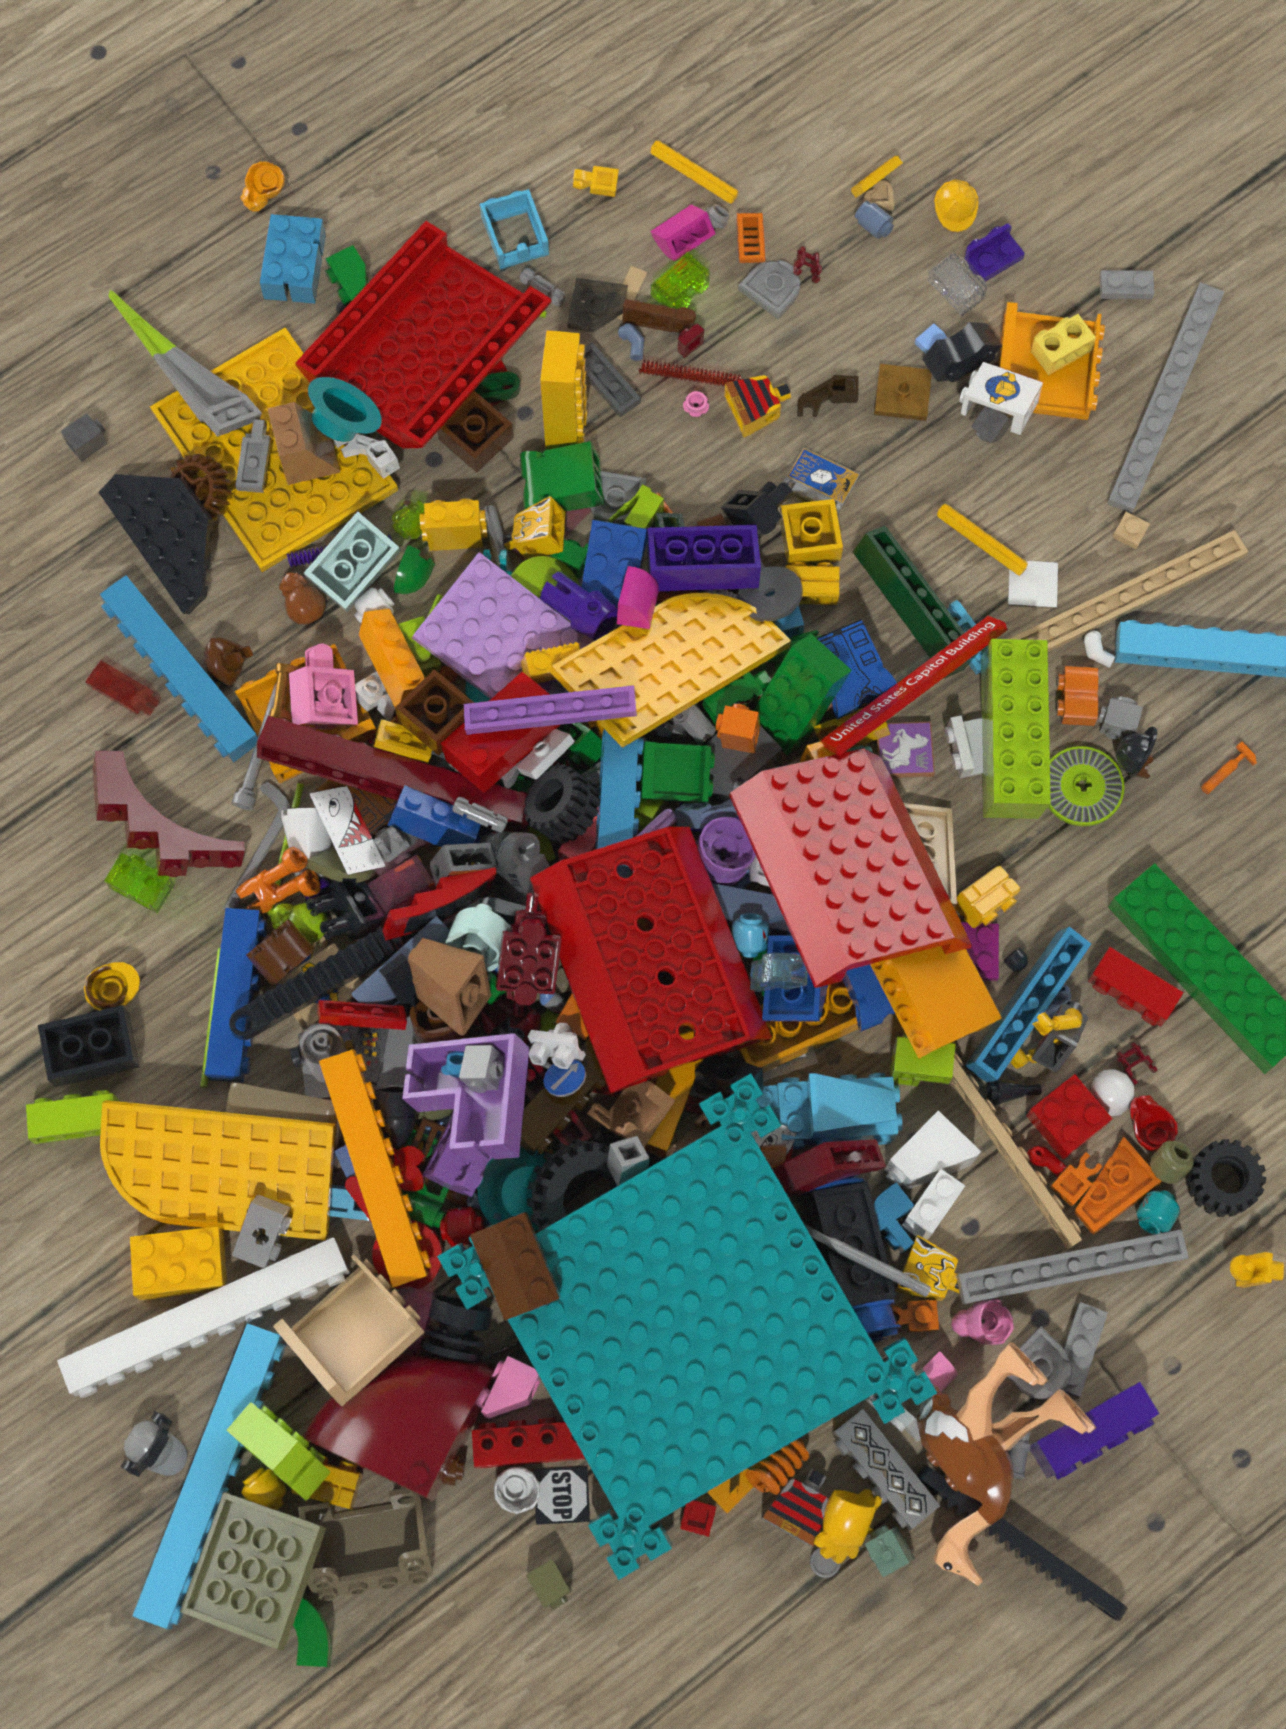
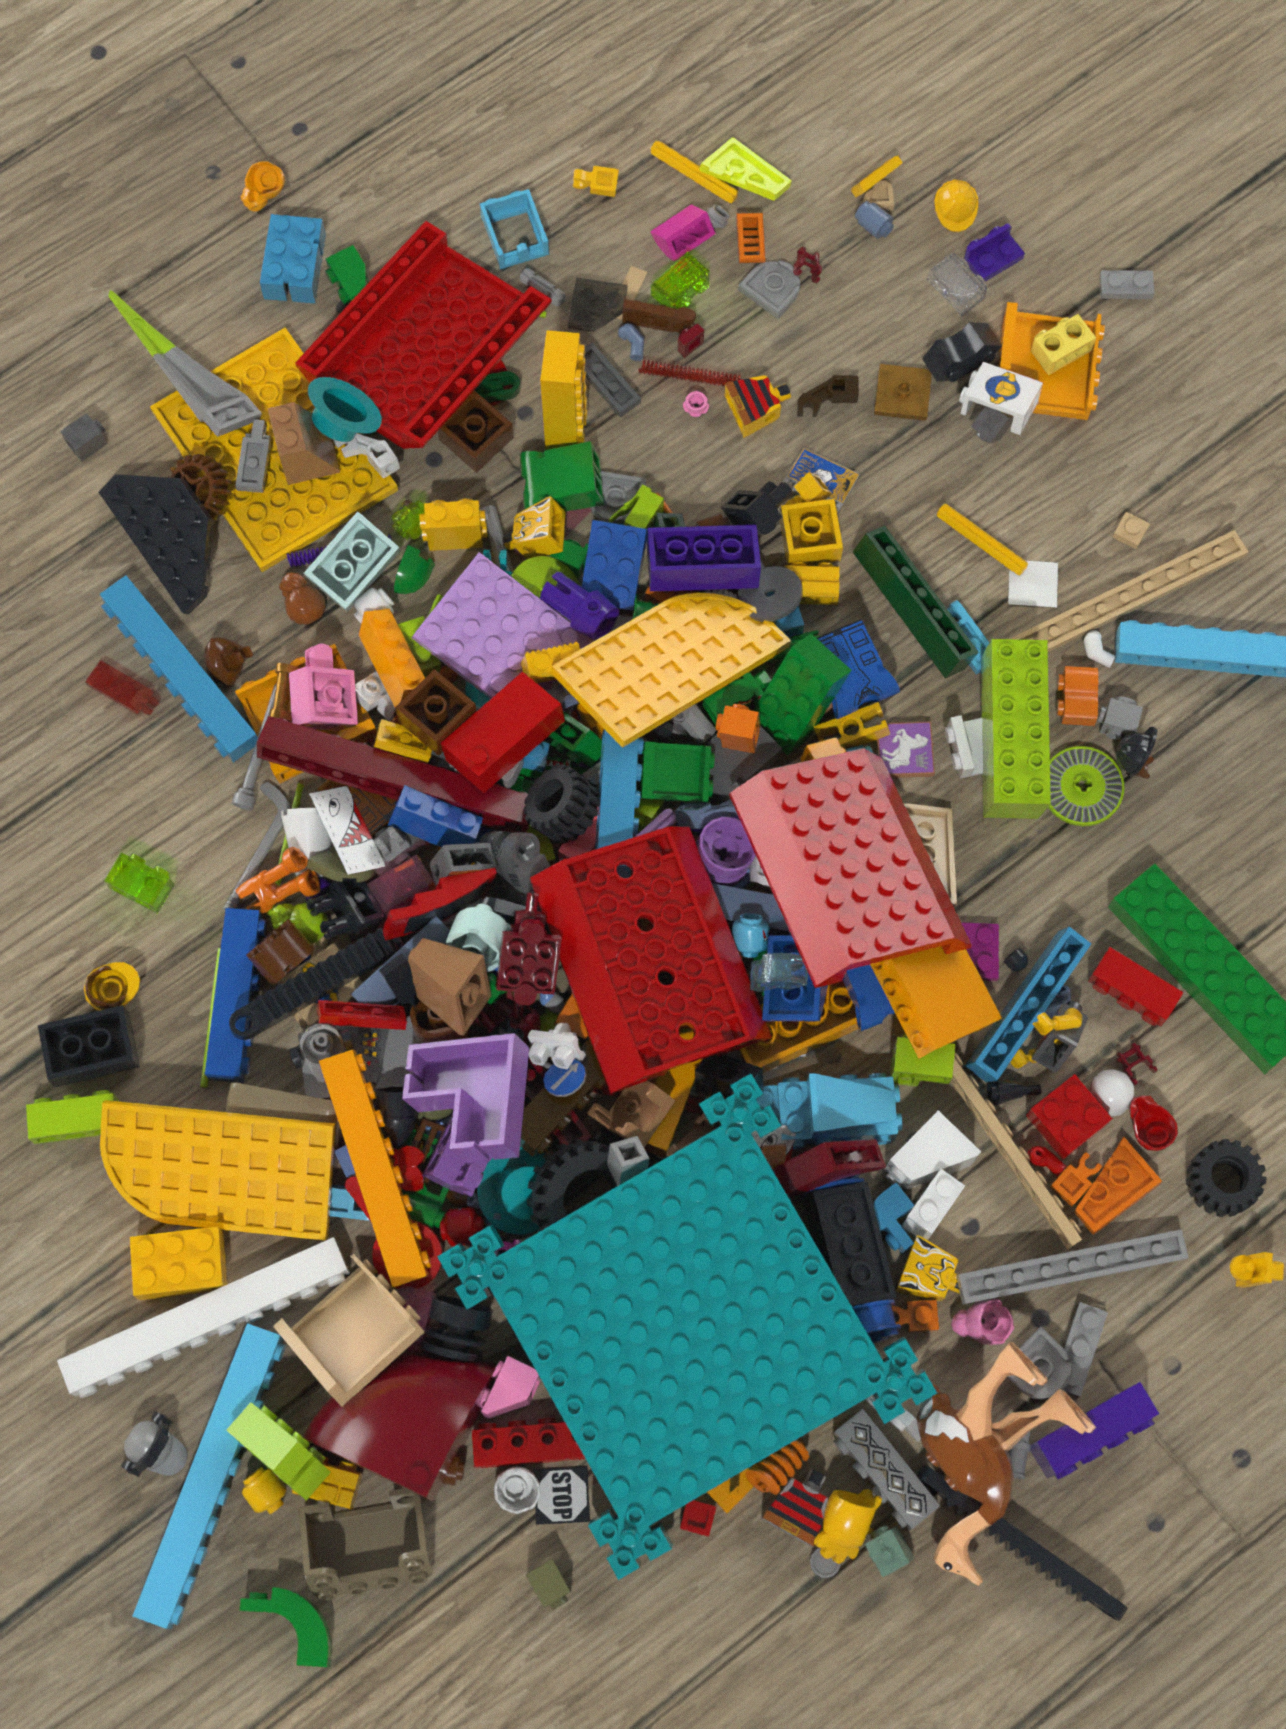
arch [93,751,245,877] -> none
olive plate [180,1492,326,1651] -> none
light grey brick [232,1195,292,1269] -> none
dark azure plate [441,1051,464,1078] -> none
light grey axle [452,797,508,832] -> none
light grey brick [459,1045,504,1093] -> none
medium lavender plate [464,685,637,735] -> none
reddish brown slope [470,1211,561,1320] -> none
white plate [516,729,574,779] -> none
dark pink brick [617,566,659,629] -> none
light grey piece [803,1223,931,1297] -> none
red tile [821,616,1008,756] -> none
light blue tile [915,324,947,354] -> none
bright pink brick [922,1351,958,1392] -> none
yellow brick [955,866,1021,928] -> none
light grey plate [1107,282,1225,514] -> none
teal head [1136,1190,1180,1235] -> none
olive head [1150,1141,1194,1184] -> none
orange piece [1201,741,1257,794] -> none
none -> neon yellow wing [699,137,792,201]
none -> yellow piece [784,472,832,505]

